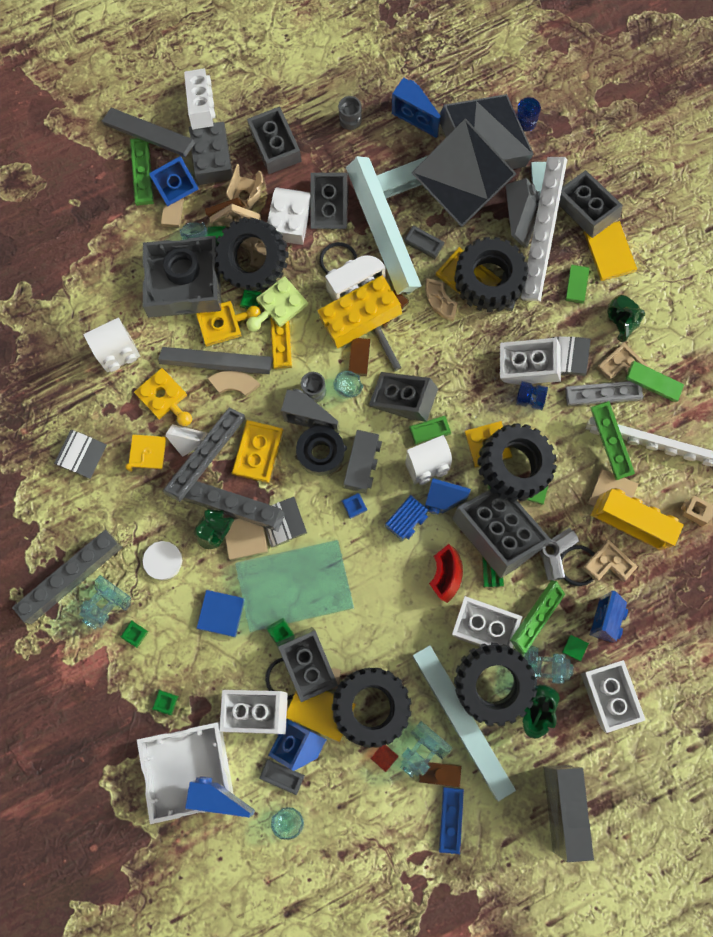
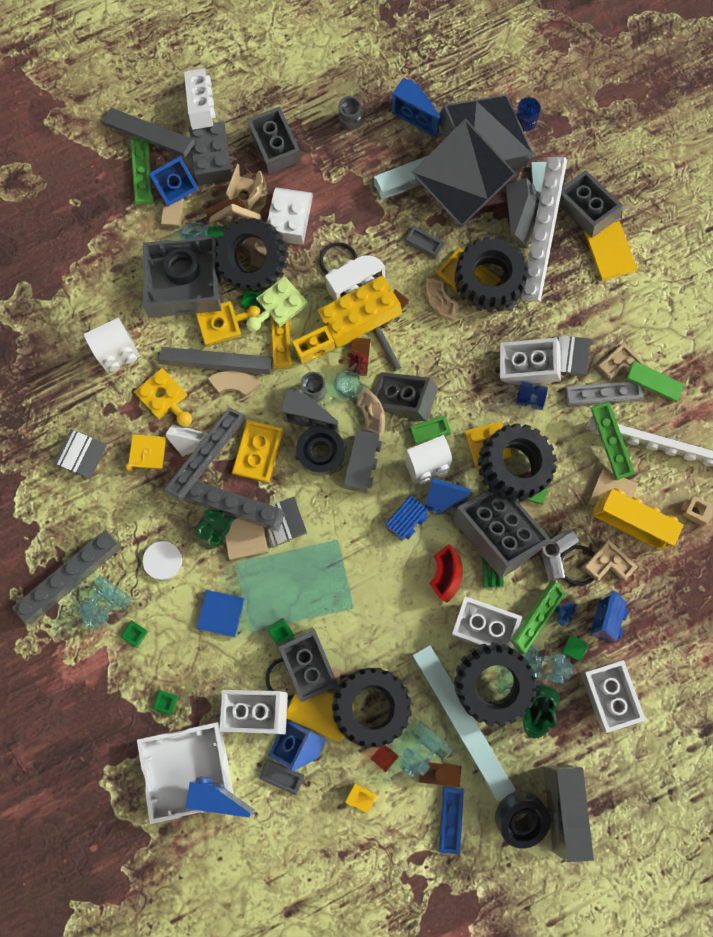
clear light blue hair [271,807,304,840] -> none
dark grey slope [311,173,349,229] -> none
blue tile [342,493,367,519] -> none
light aqua tile [346,156,421,295] -> none
bright green tile [565,265,590,304] -> none
dark green head [607,295,645,342] -> none
none -> yellow brick [292,326,335,365]
none -> yellow panel [345,783,377,813]
none -> dark red plant [347,350,368,375]
none -> tan tile [356,388,385,437]
none -> black piece [495,791,551,849]
none -> blue plant [554,602,577,626]

